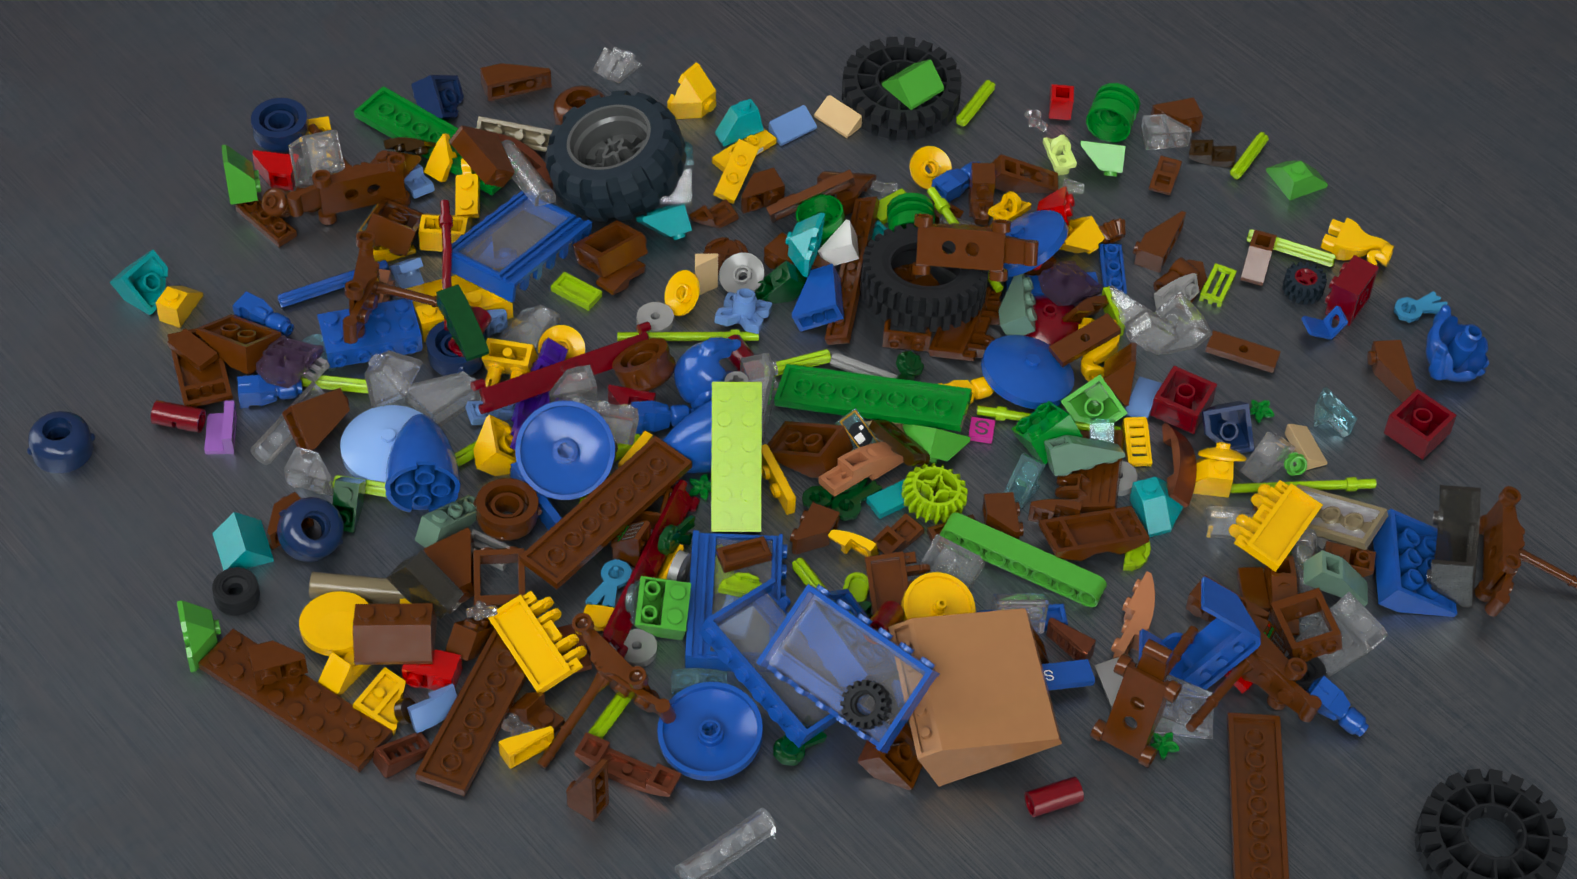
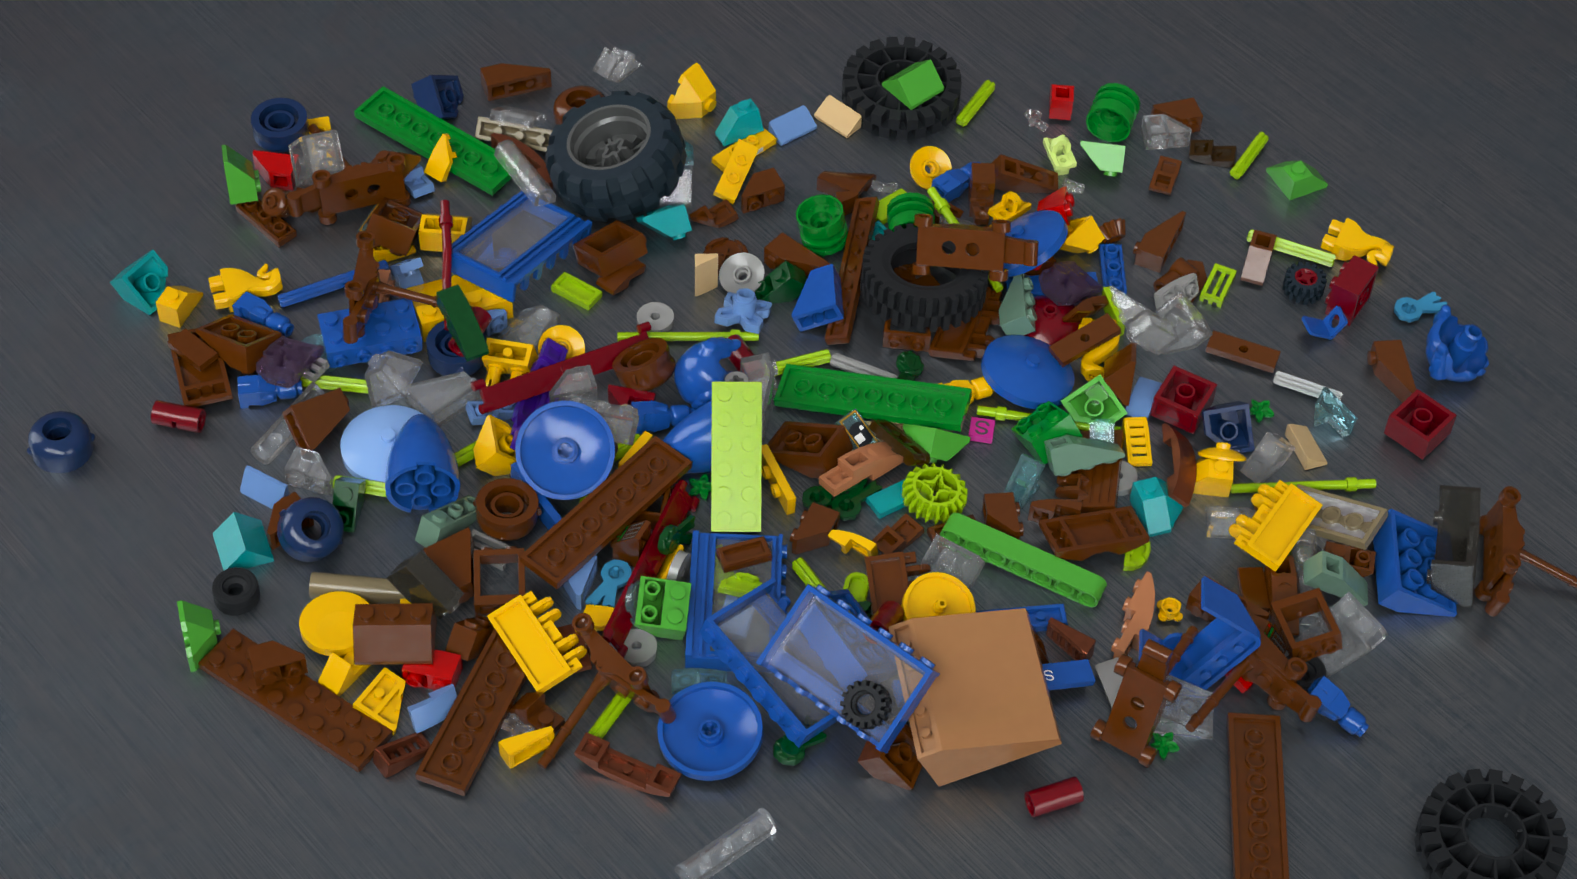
medium lavender panel [204,401,237,455] -> none
dark brown slope [383,137,436,156] -> none
dark brown tile [394,698,416,725] -> none
reddish brown slope [449,125,515,188] -> none
yellow plate [455,158,480,218] -> none
clear piece [466,600,498,621] -> none
reddish brown slope [566,758,609,822] -> none
yellow dish [664,270,700,316] -> none
reddish brown hinge [766,169,855,223] -> none
teal slope [785,213,825,277] -> none
white slope [818,219,859,266] -> none
clear slope [991,594,1049,633] -> none
bright green plate [1284,452,1307,476] -> none
none -> yellow hips [208,264,283,313]
none -> medium blue slope [240,465,289,509]
none -> clear container [490,106,547,131]
none -> medium blue slope [563,556,598,610]
none -> yellow plate [1156,597,1183,622]
none -> light grey axle [1273,370,1343,405]

